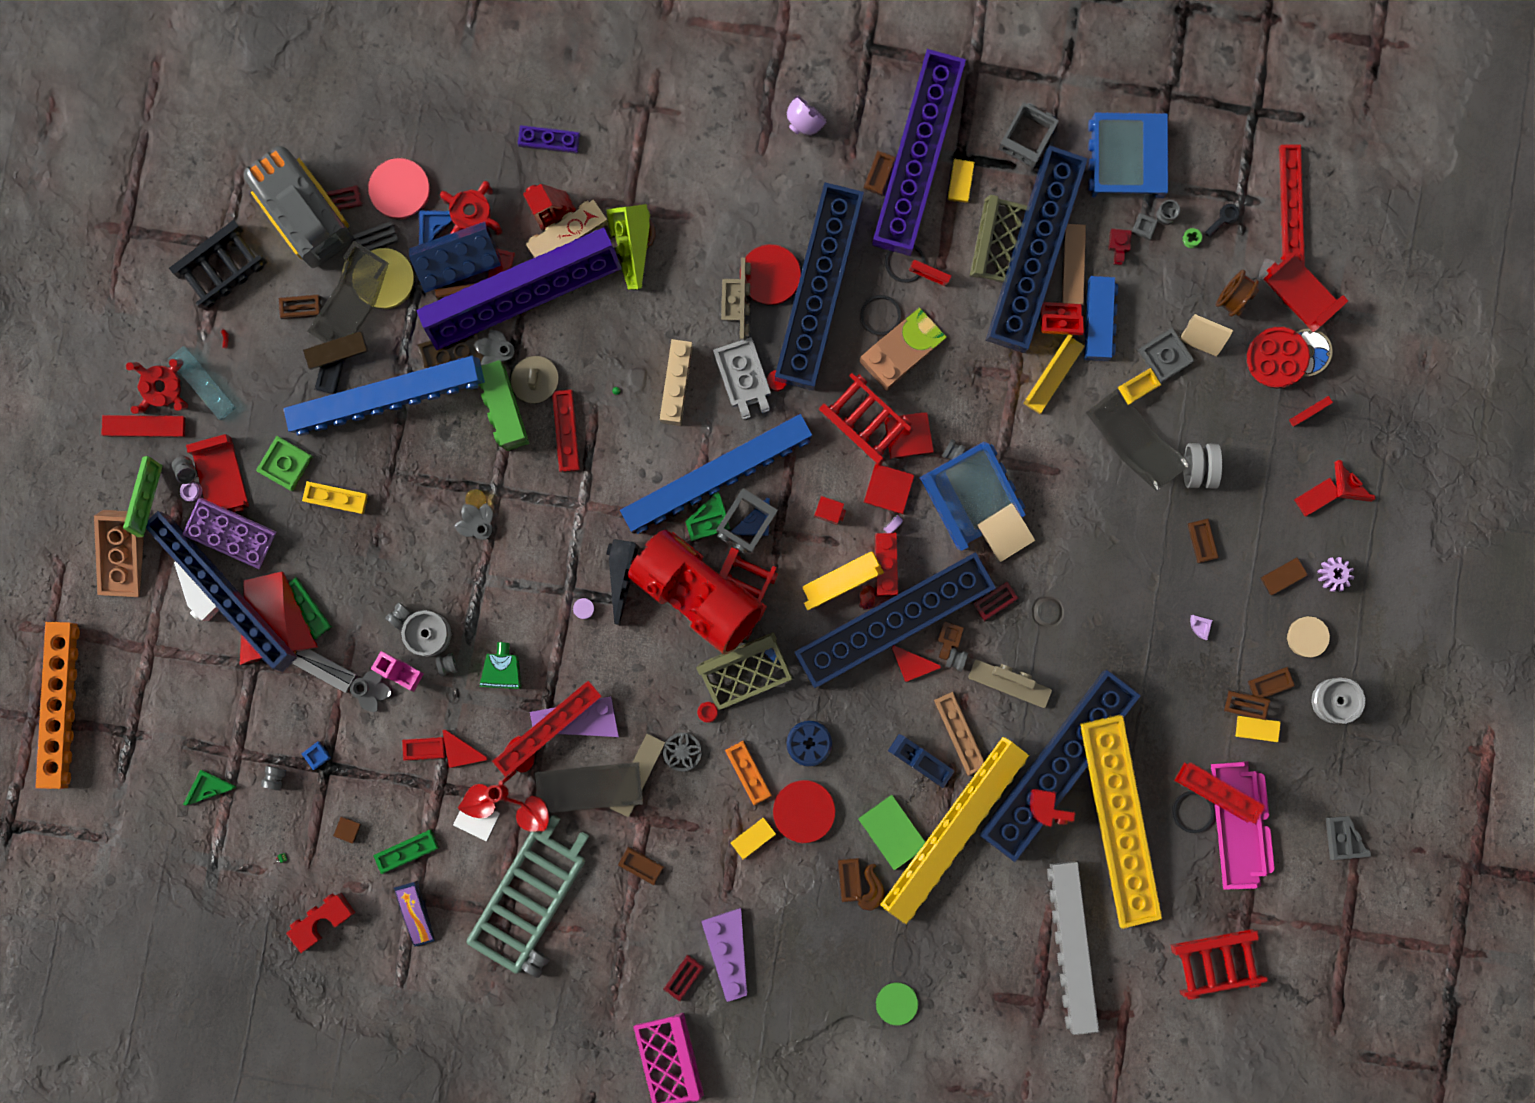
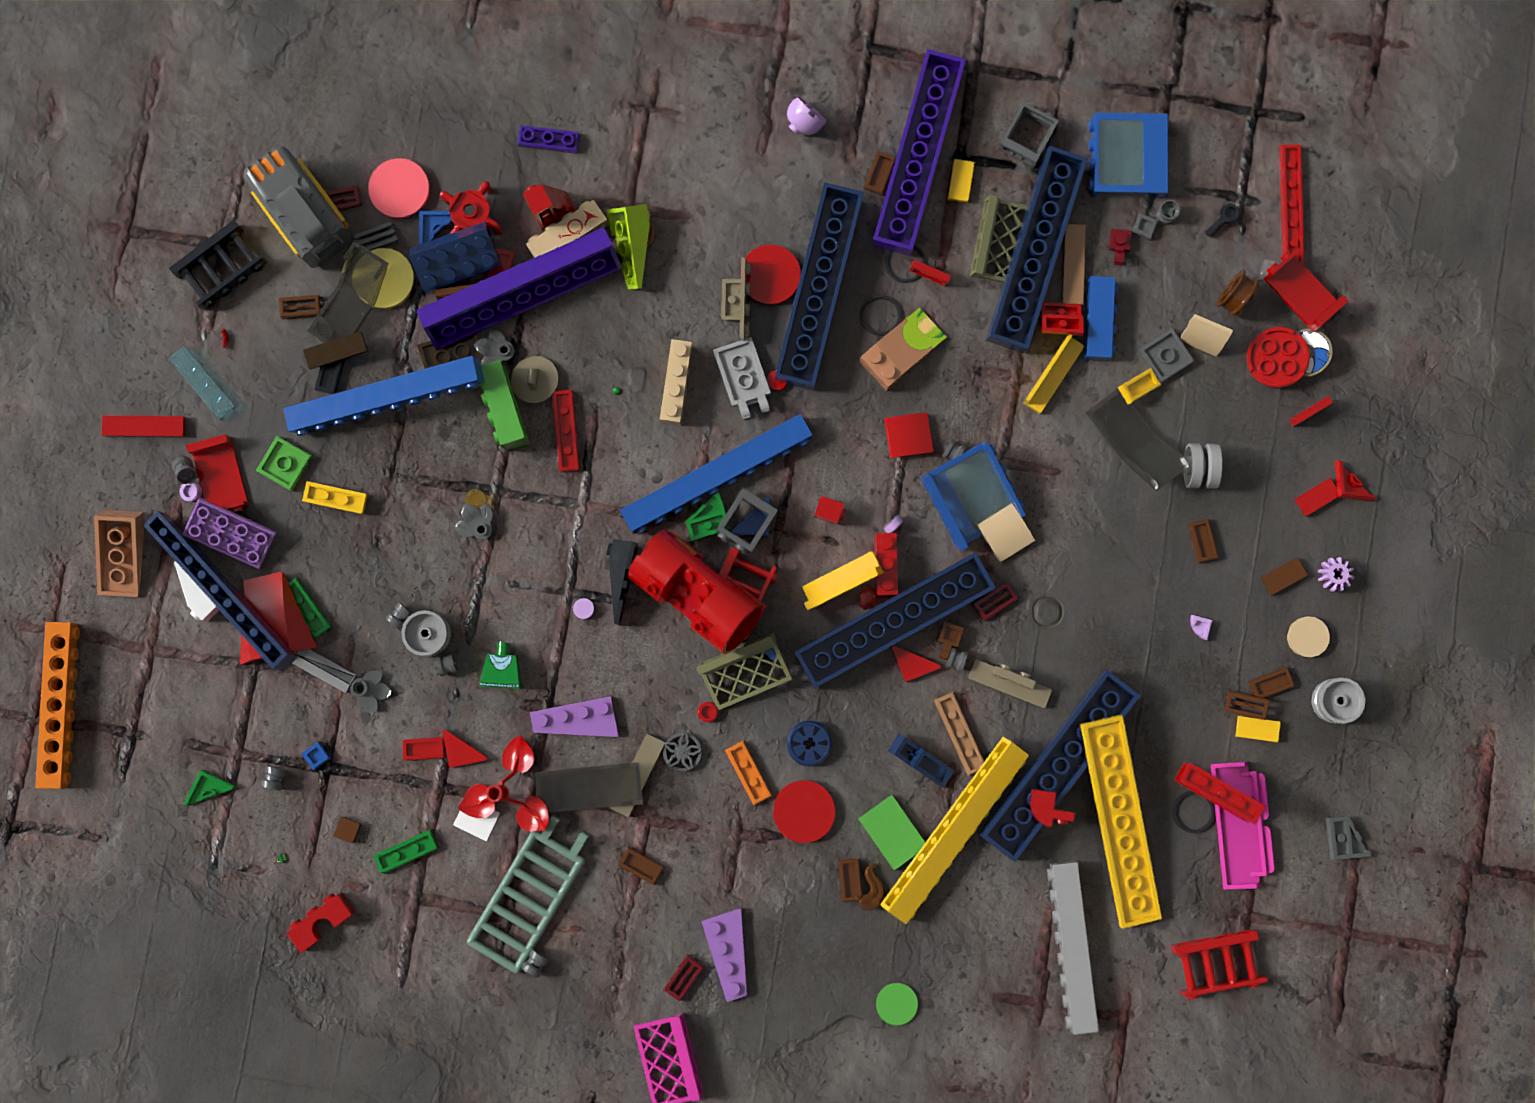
bright green tile [123,456,163,538] -> none
red plate [126,359,188,414] -> none
dark pink brick [371,651,424,692] -> none
slope [394,881,435,947] -> none
red plate [492,680,602,777] -> none
yellow tile [730,817,776,859] -> none
red fence [819,373,913,466] -> none
red tile [863,463,914,514] -> none
bright green bush [1183,228,1202,248] -> none

